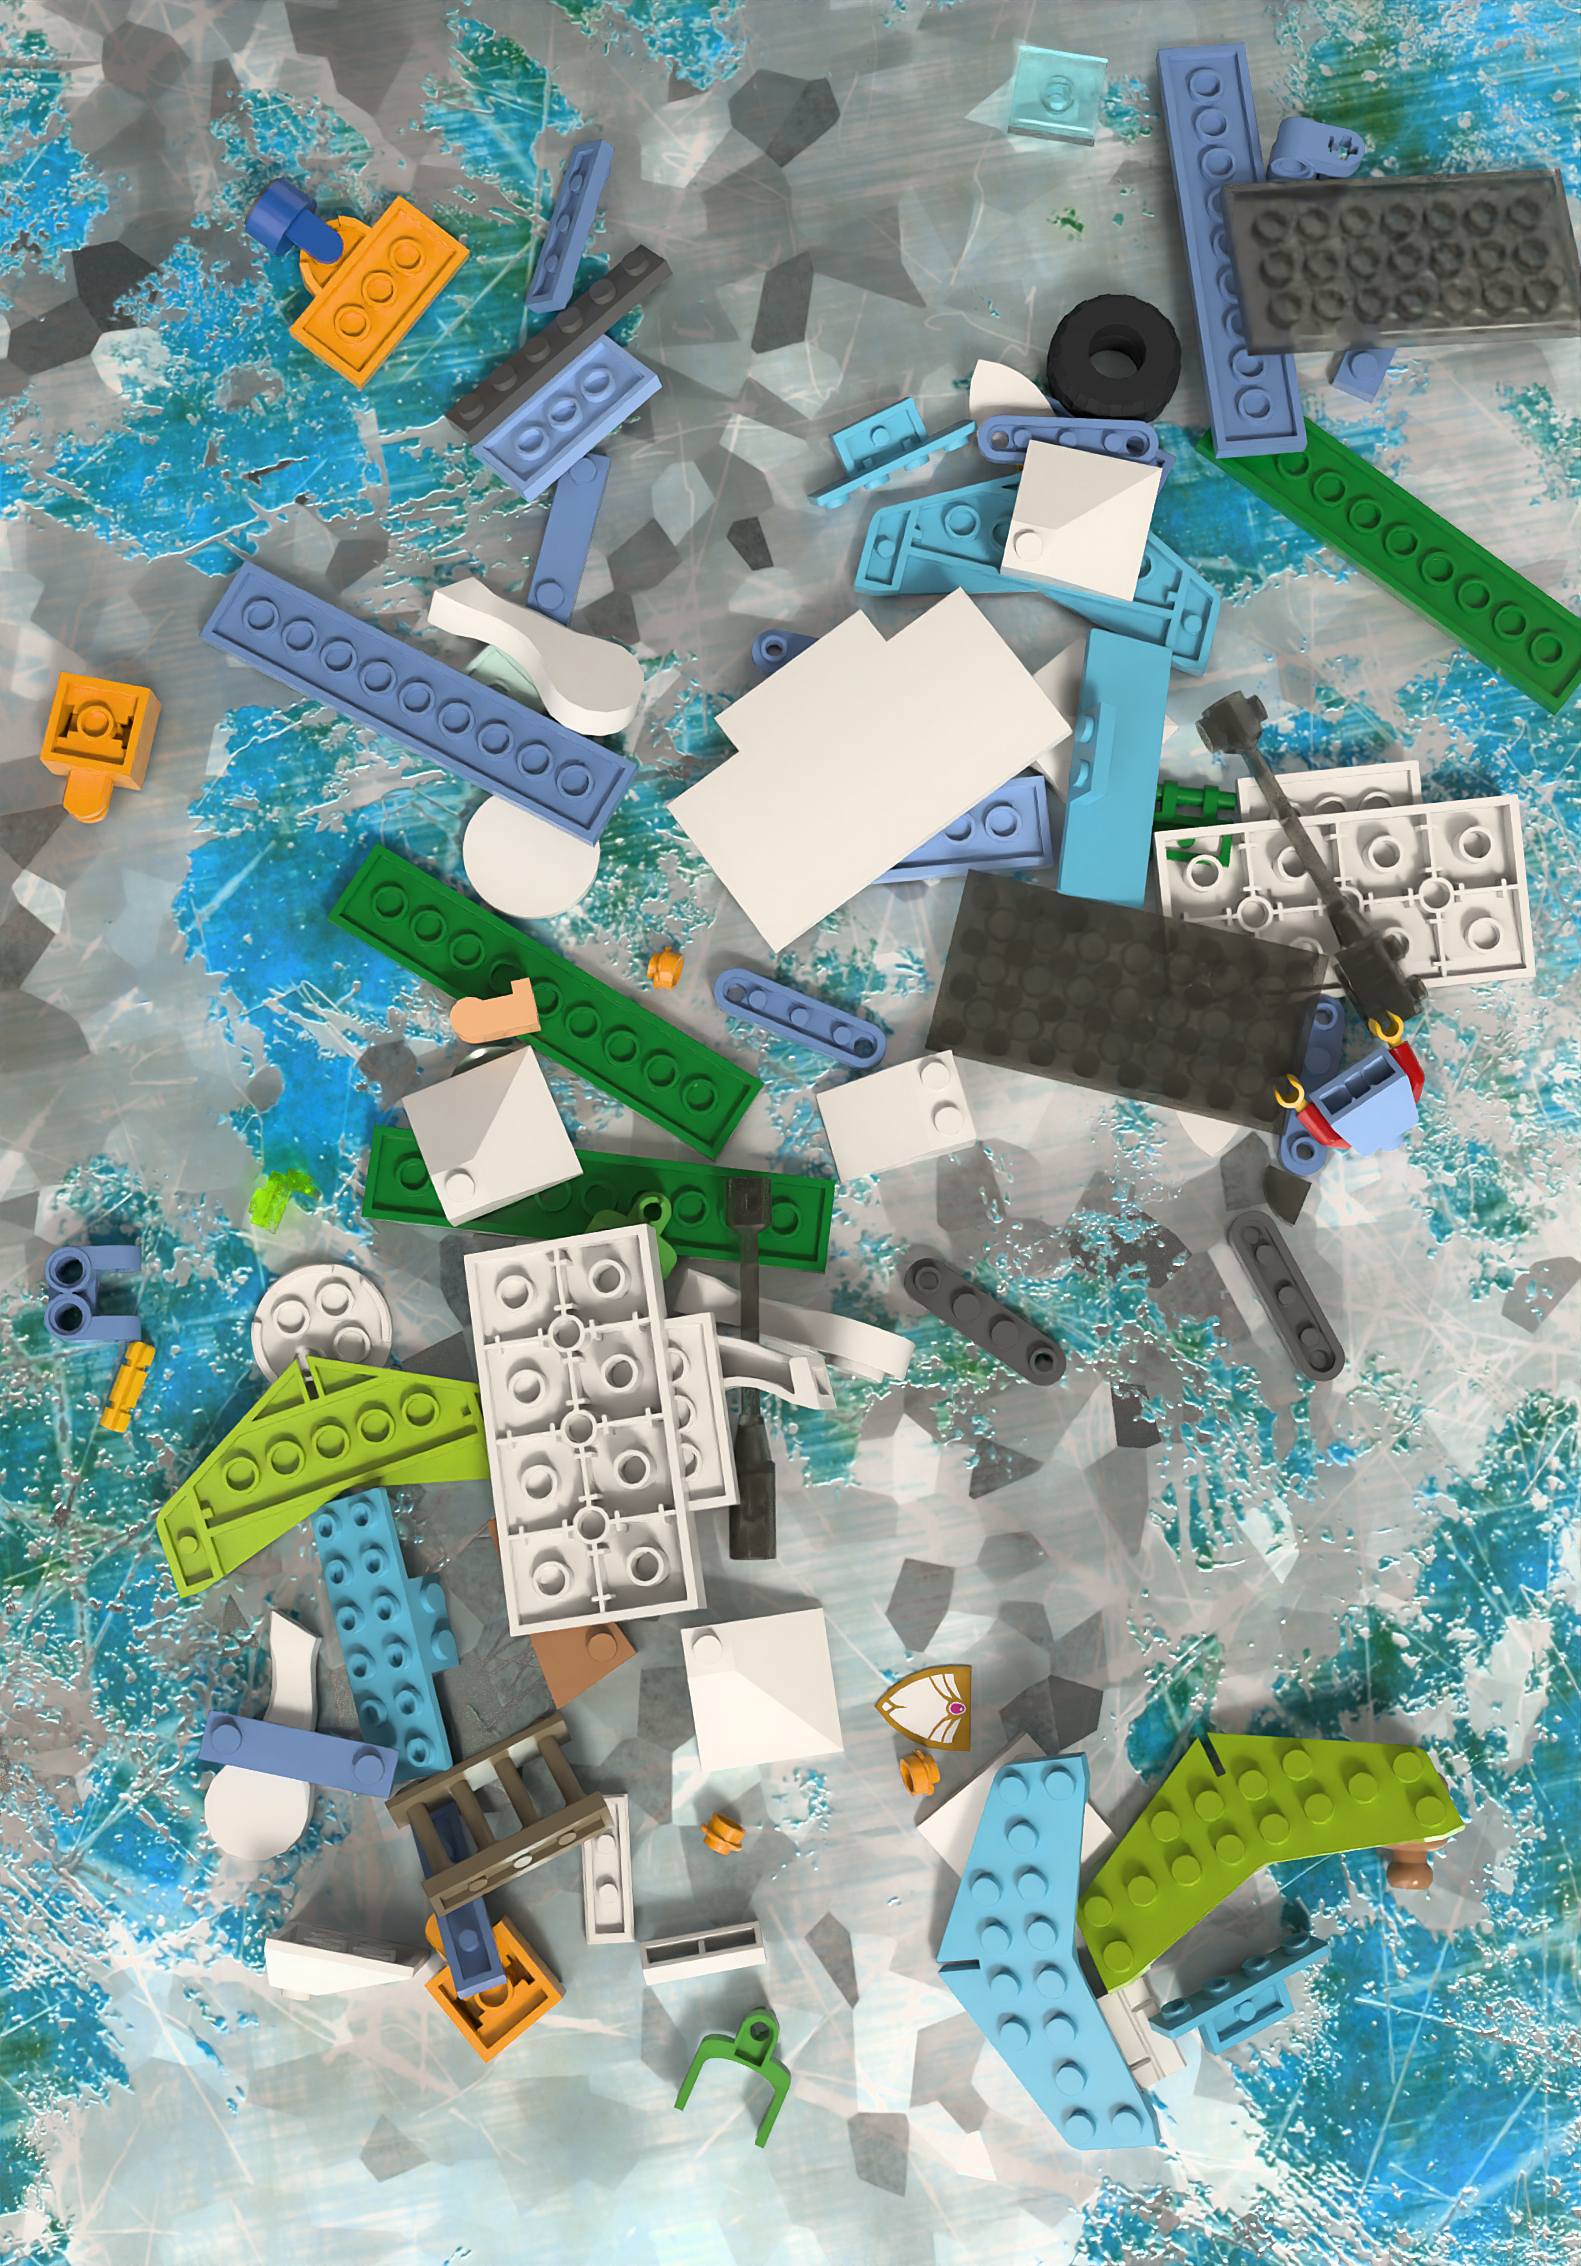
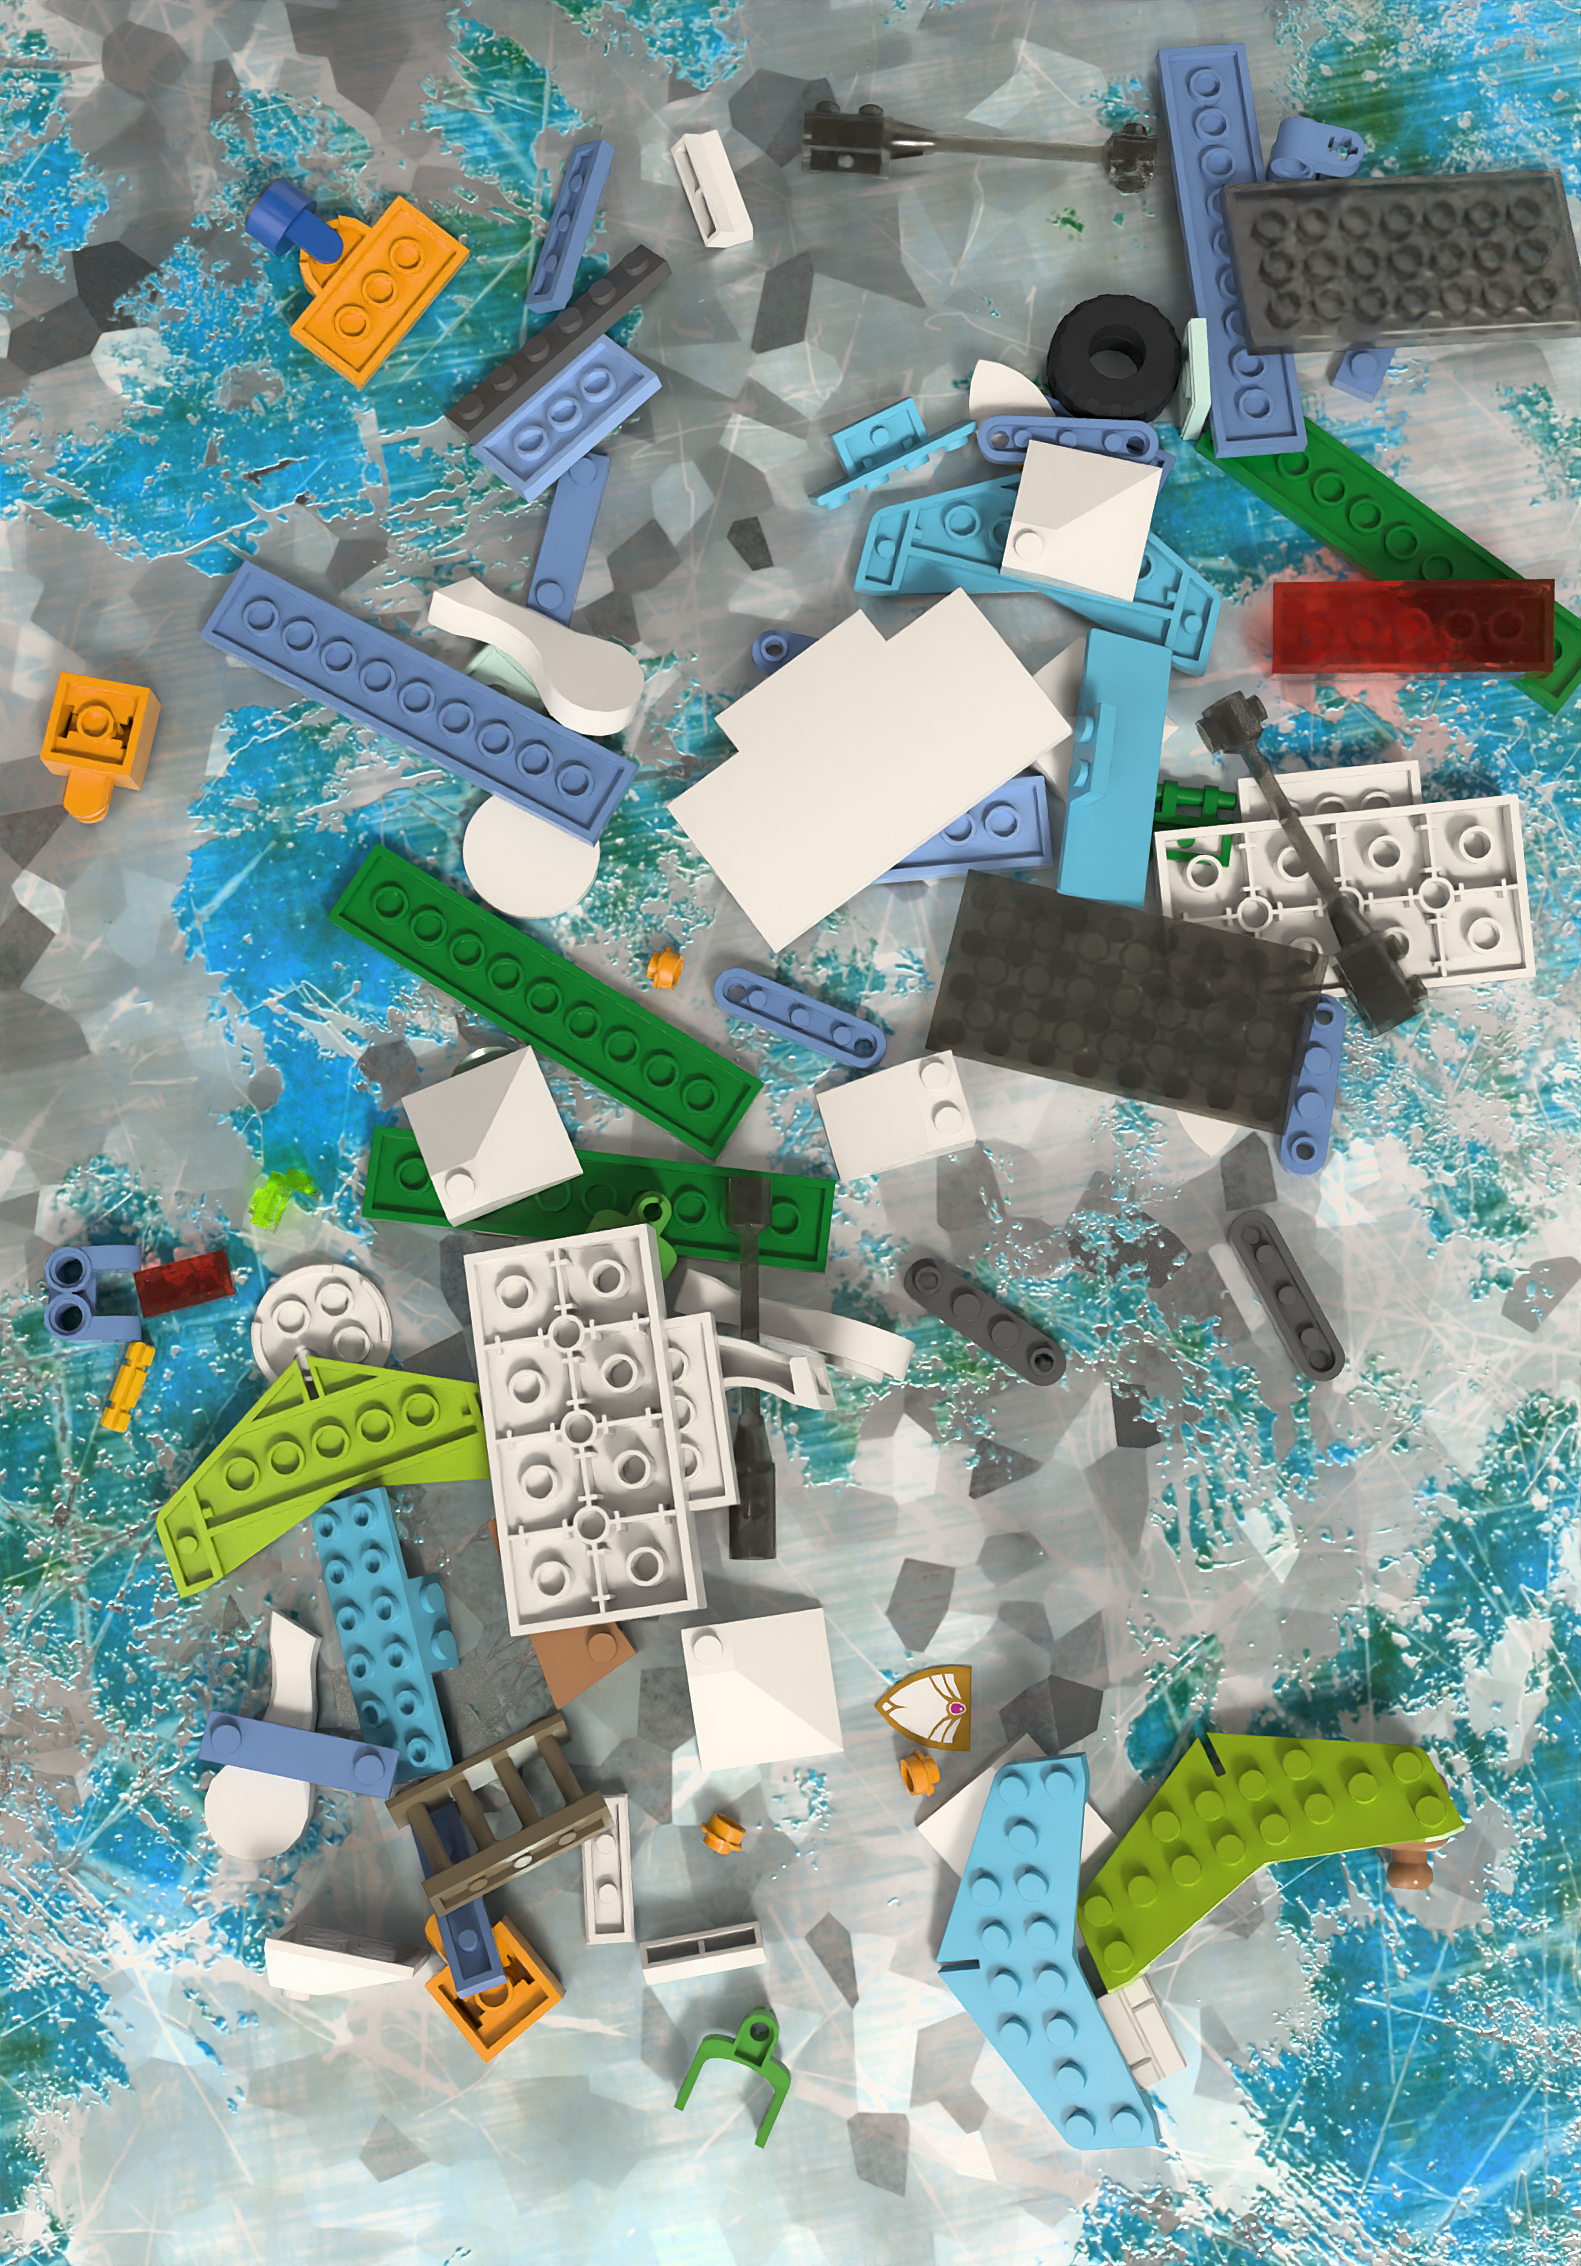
light nougat leg [450,978,541,1044] -> none
clear light blue plate [1007,45,1108,147] -> none
medium azure bracket [1148,1933,1332,2056] -> none
clear smoke tile [1263,1165,1312,1227] -> none
light blue torso [1273,1010,1425,1156] -> none
none -> clear red plate [133,1249,238,1320]
none -> white piece [670,129,753,248]
none -> clear smoke bar [801,101,1158,194]
none -> light aqua tile [1177,318,1211,440]
none -> clear red brick [1270,579,1555,682]

